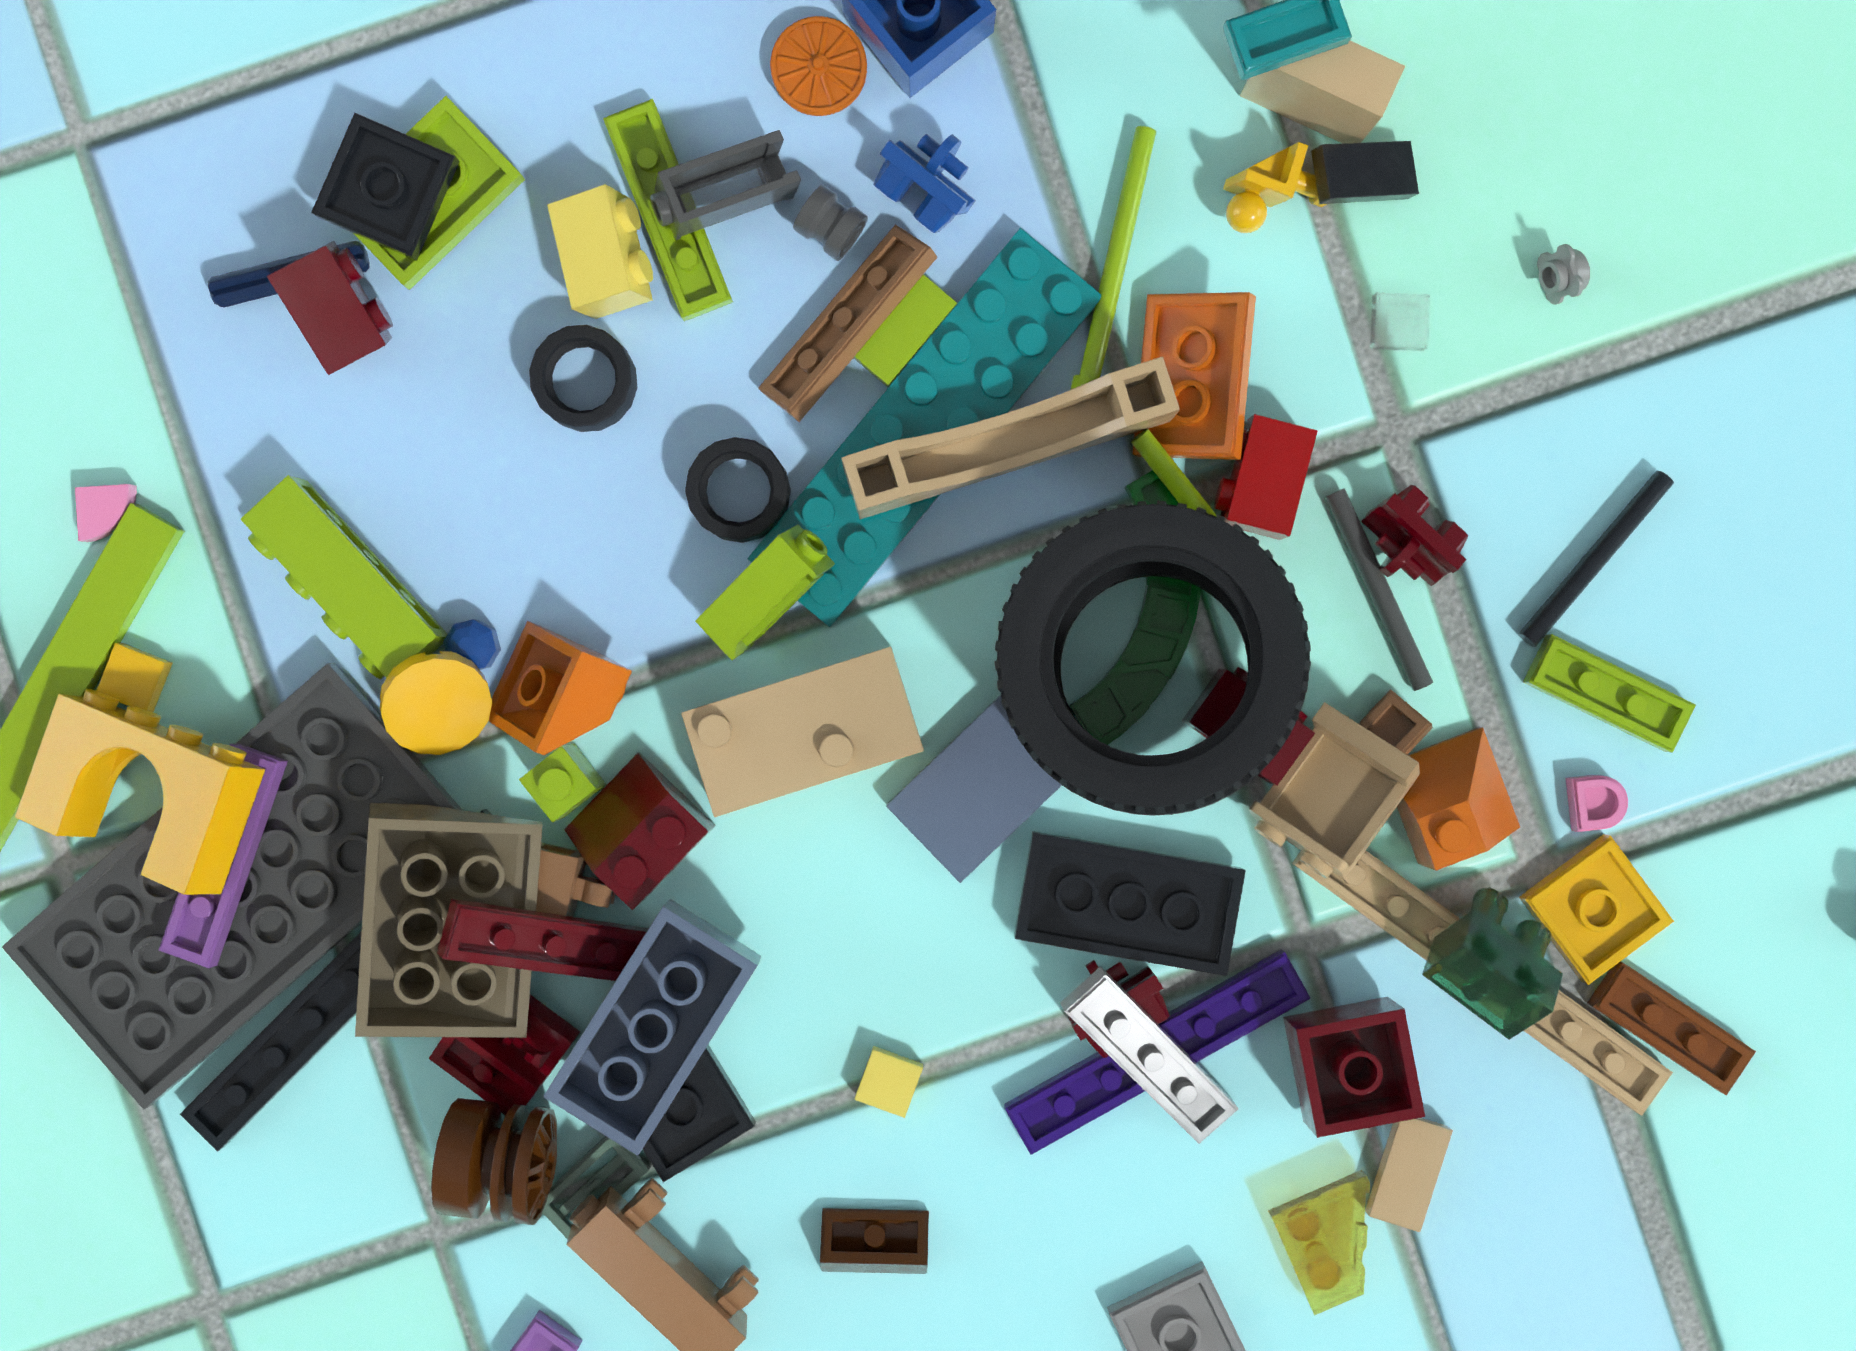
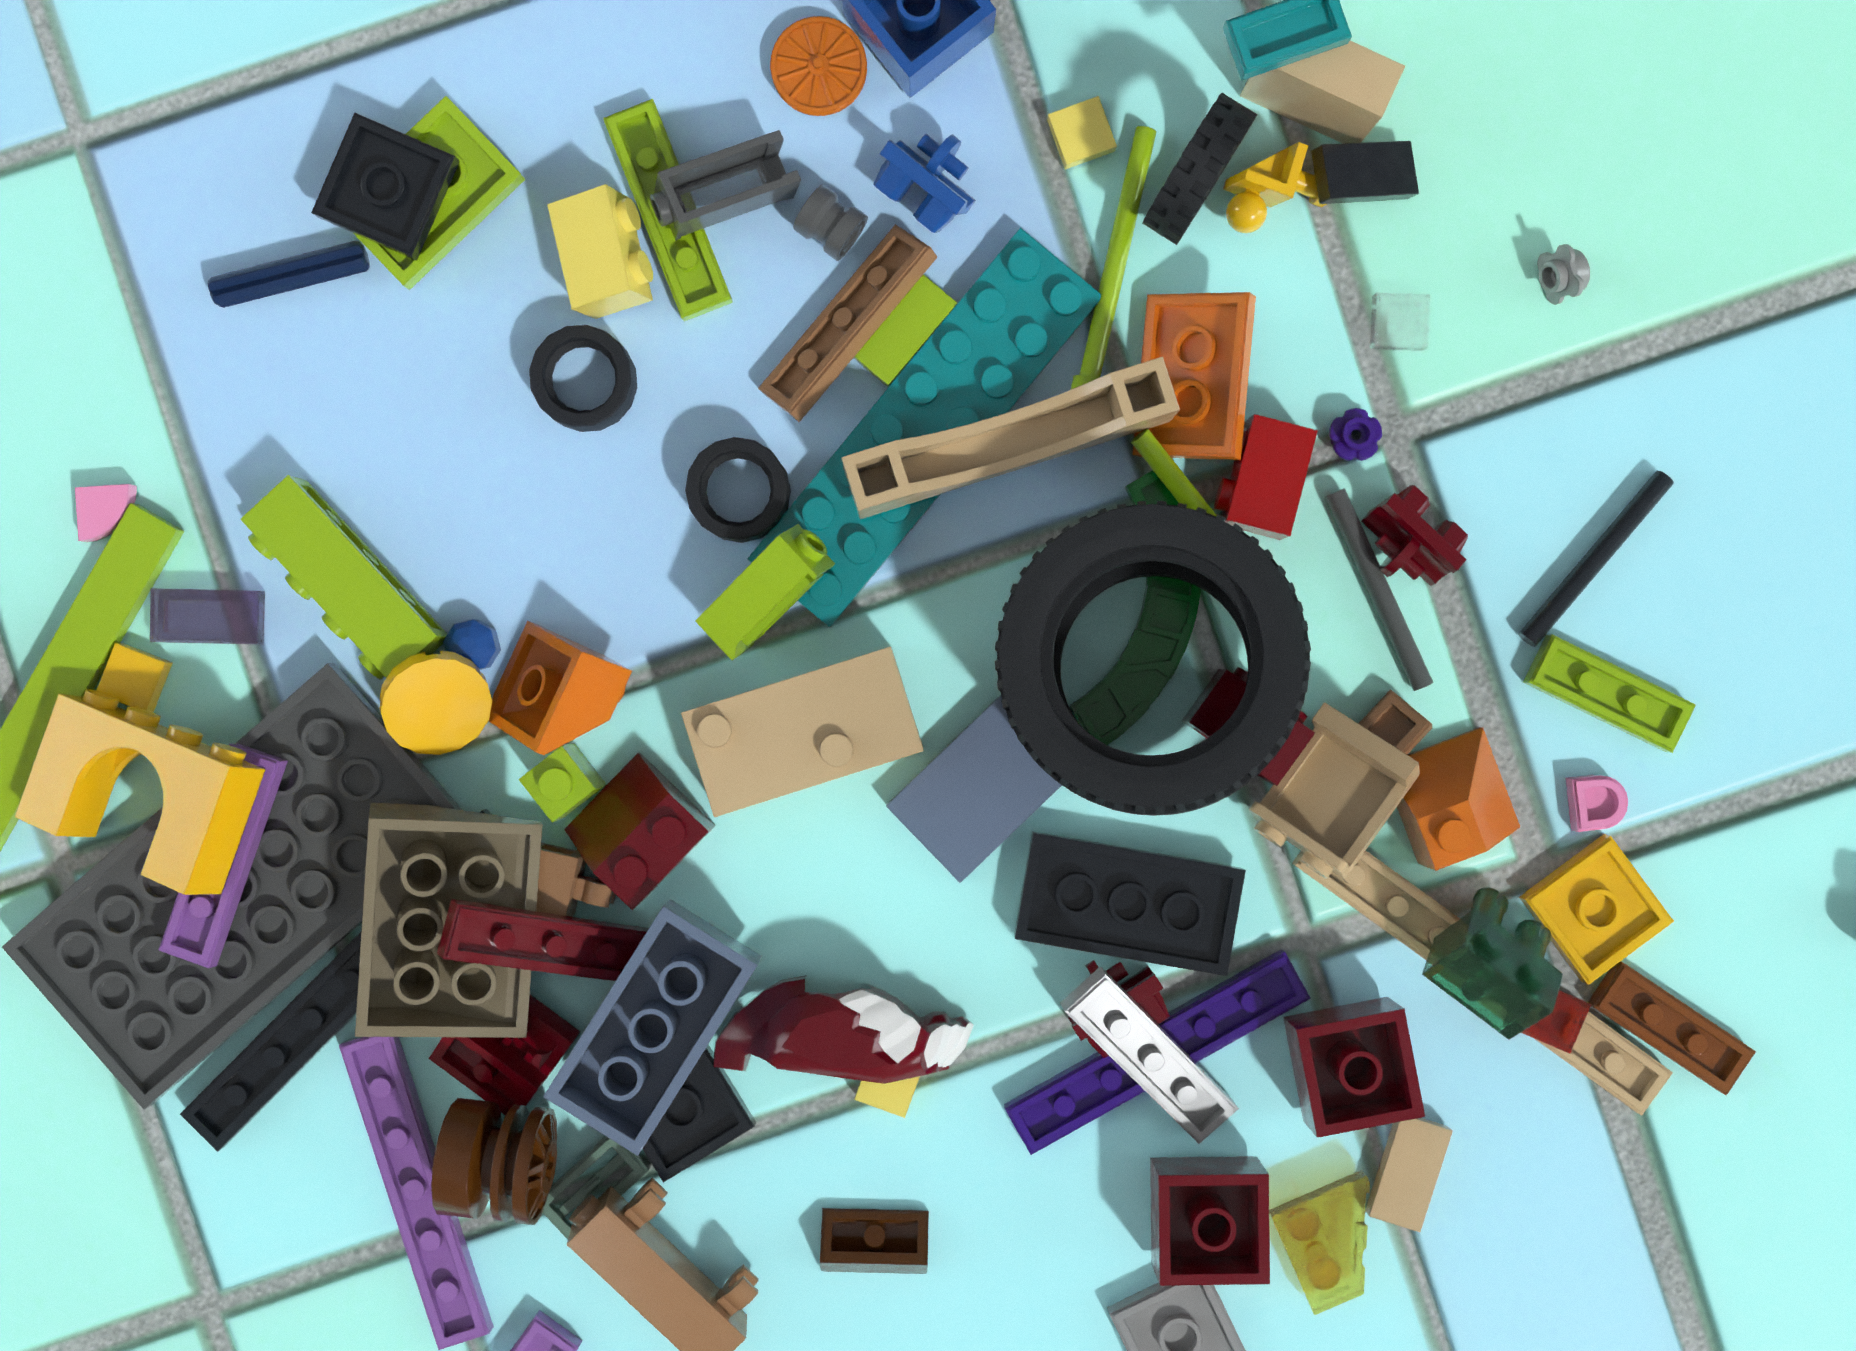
dark red brick [267,241,393,375] -> none
none -> clear purple tile [150,588,265,645]
none -> medium lavender tile [339,1037,494,1350]
none -> dark red animal [713,975,974,1084]
none -> light yellow tile [1047,96,1117,170]
none -> black tyre [1142,93,1258,245]
none -> dark red brick [1150,1156,1270,1286]
none -> dark purple plate [1329,408,1382,461]
none -> clear red tile [1514,980,1592,1054]

